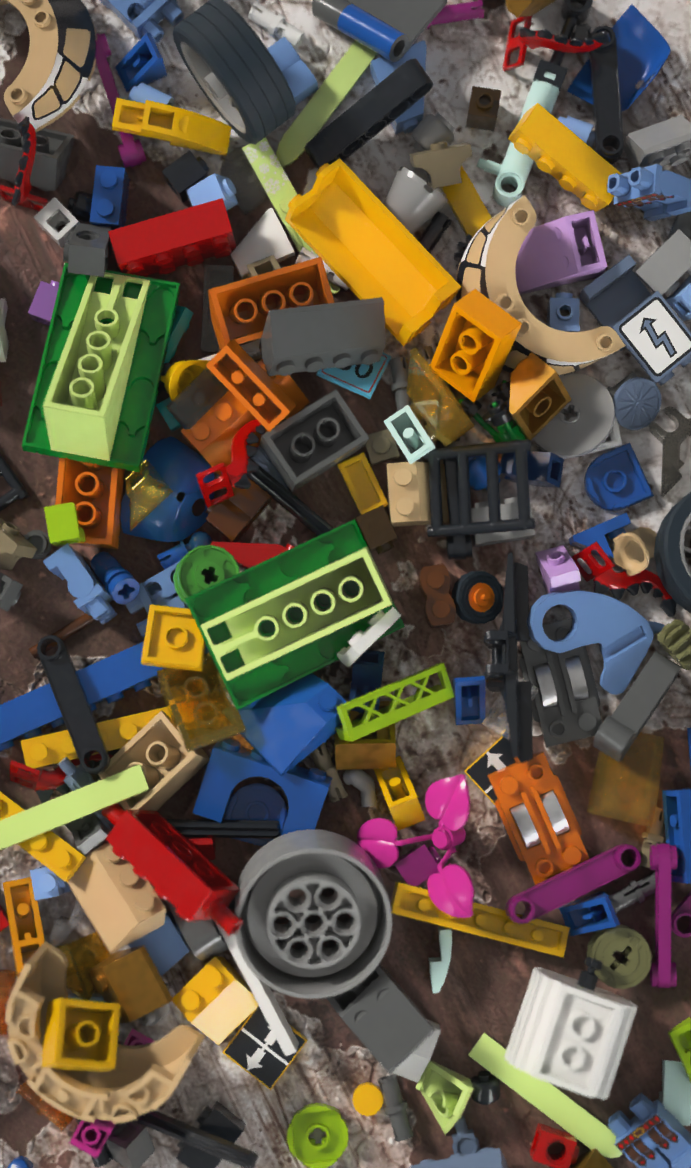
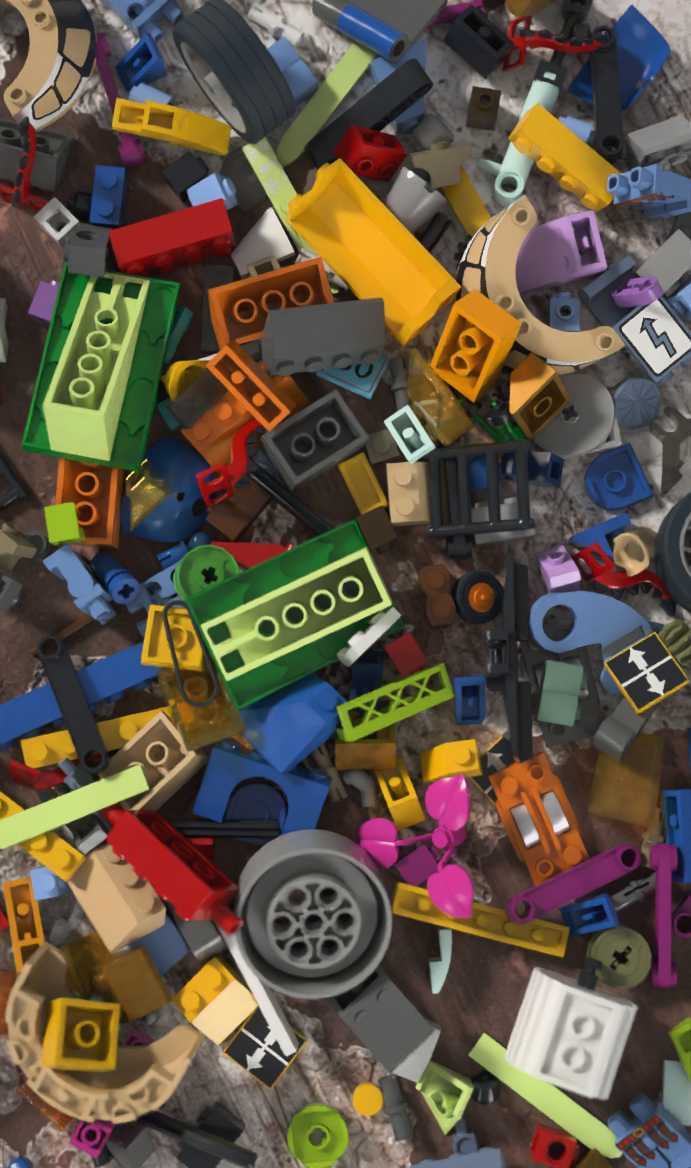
none -> black piece [162,600,220,707]
none -> red brick [333,124,407,182]
none -> red brick [384,632,428,679]
none -> yellow slope [420,739,483,783]
none -> black brick [443,4,515,79]
none -> sand green brick [534,659,587,726]
none -> black tile [604,632,689,715]
none -> medium lavender beam [610,277,663,308]

